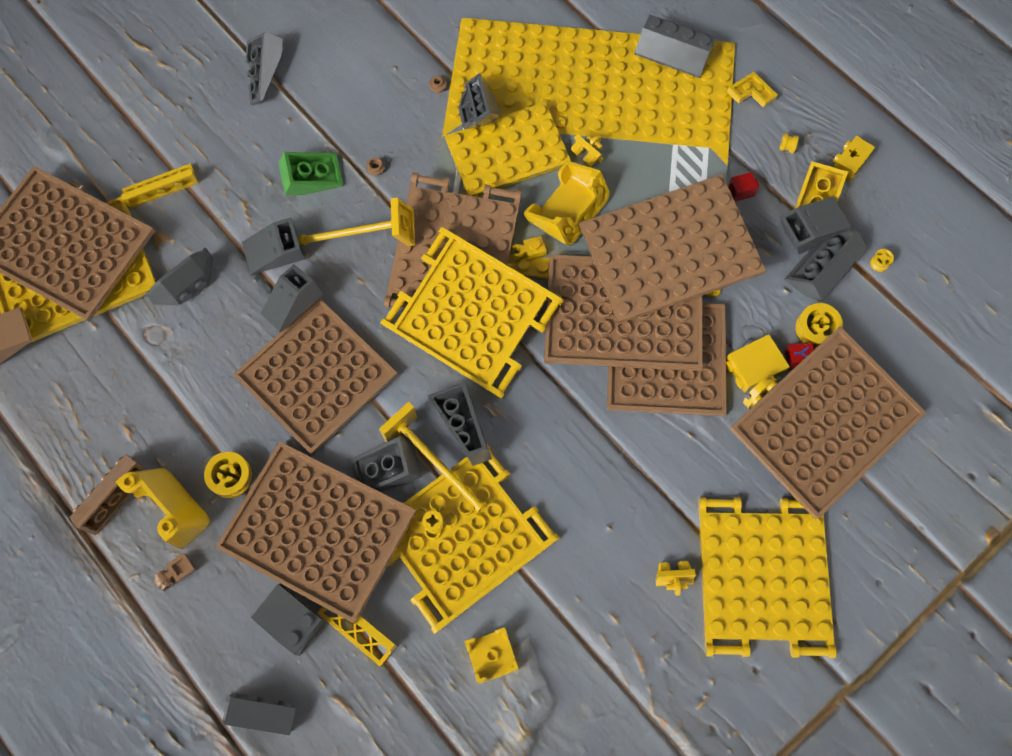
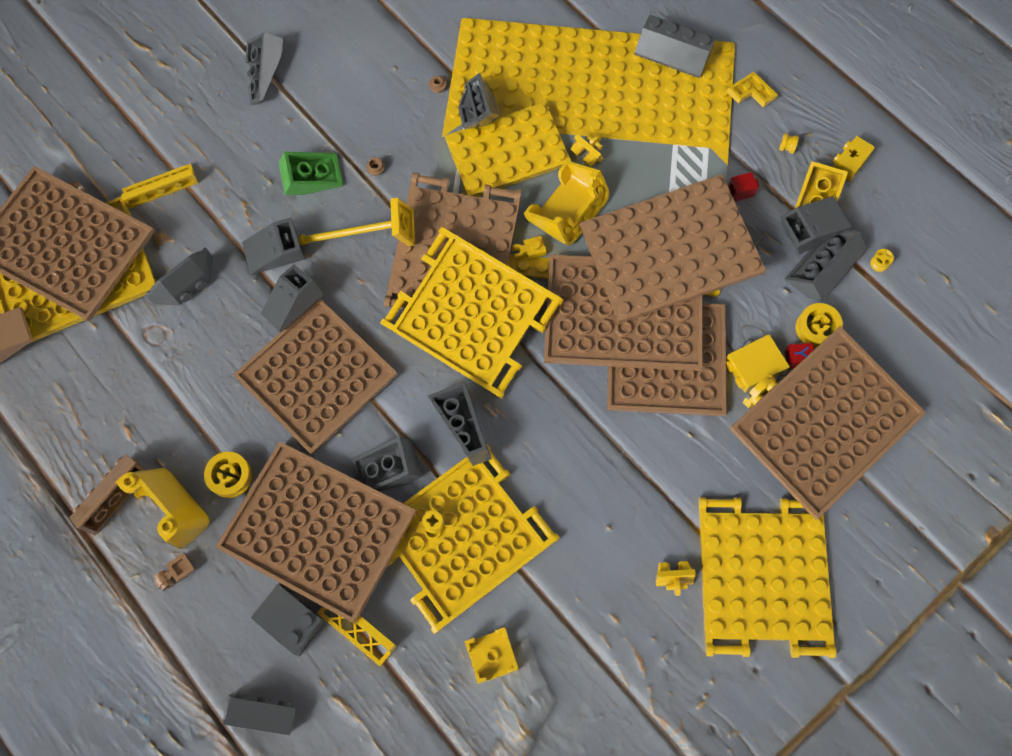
yellow tile [379,402,486,513] -> none

